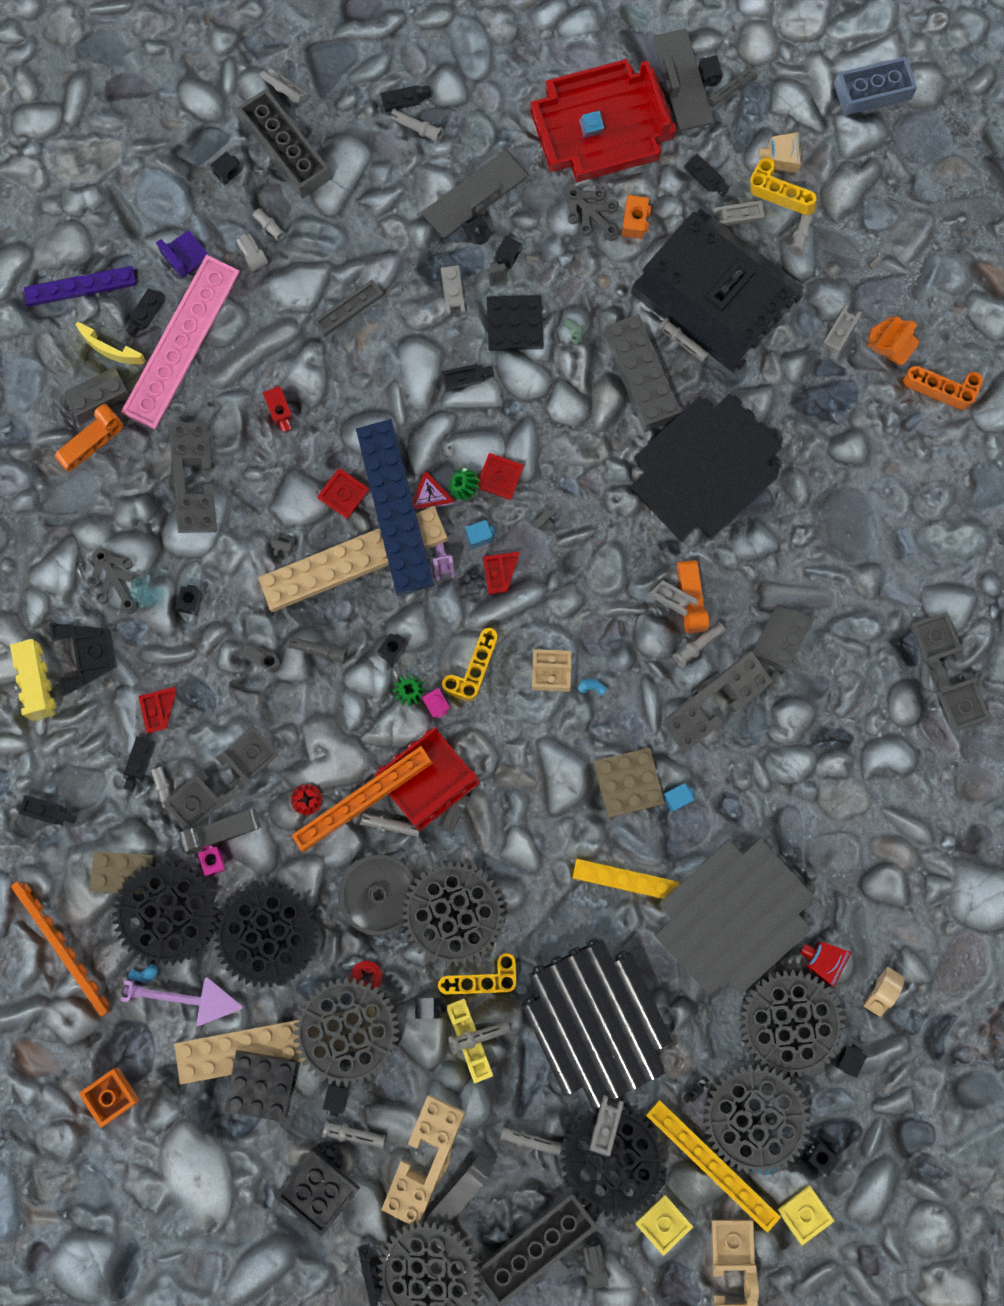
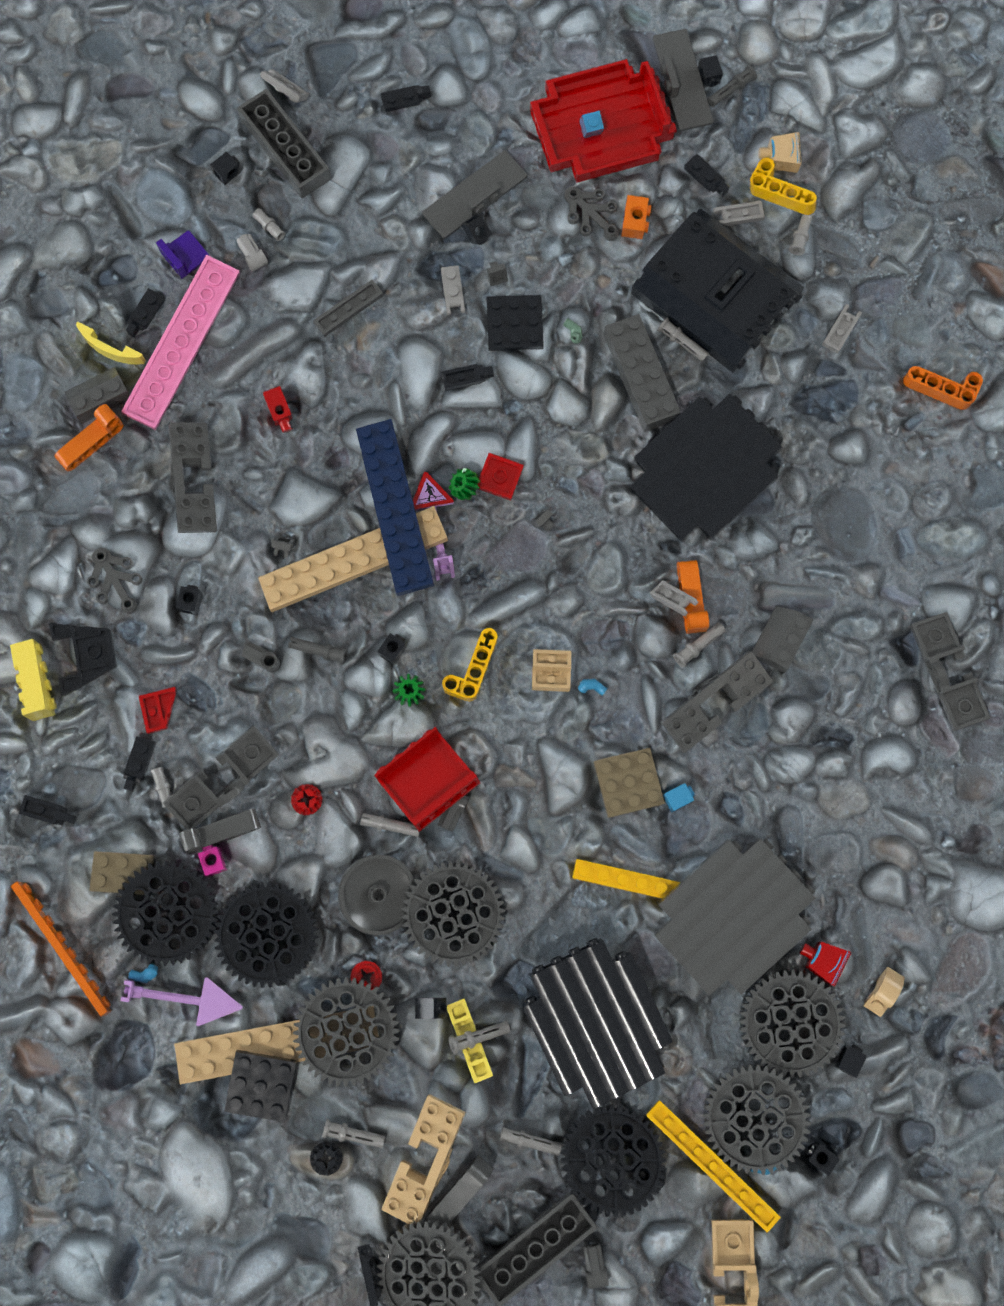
dark purple plate [24,266,137,307] -> none
orange brick [78,1067,140,1128] -> none
clear light blue brick [130,575,158,608] -> none
black plate [274,1148,361,1237] -> none
orange plate [292,746,433,853] -> none
red plate [317,468,370,520] -> none
black brick [322,1084,350,1117] -> none
light grey pin [390,109,443,144] -> none
dark pink bracket [421,688,450,718] -> none
yellow beam [438,953,516,994] -> none
dark azure brick [465,520,495,549] -> none
red wing [483,552,519,595] -> none
black brick [495,235,522,269] -> none
light grey hinge [589,1095,624,1157] -> none
light yellow plate [635,1194,693,1256] -> none
black gear [683,1077,710,1103] -> none
light yellow tile [776,1185,834,1246] -> none
sand blue brick [834,57,917,116] -> none
orange piece [867,316,919,365] -> none

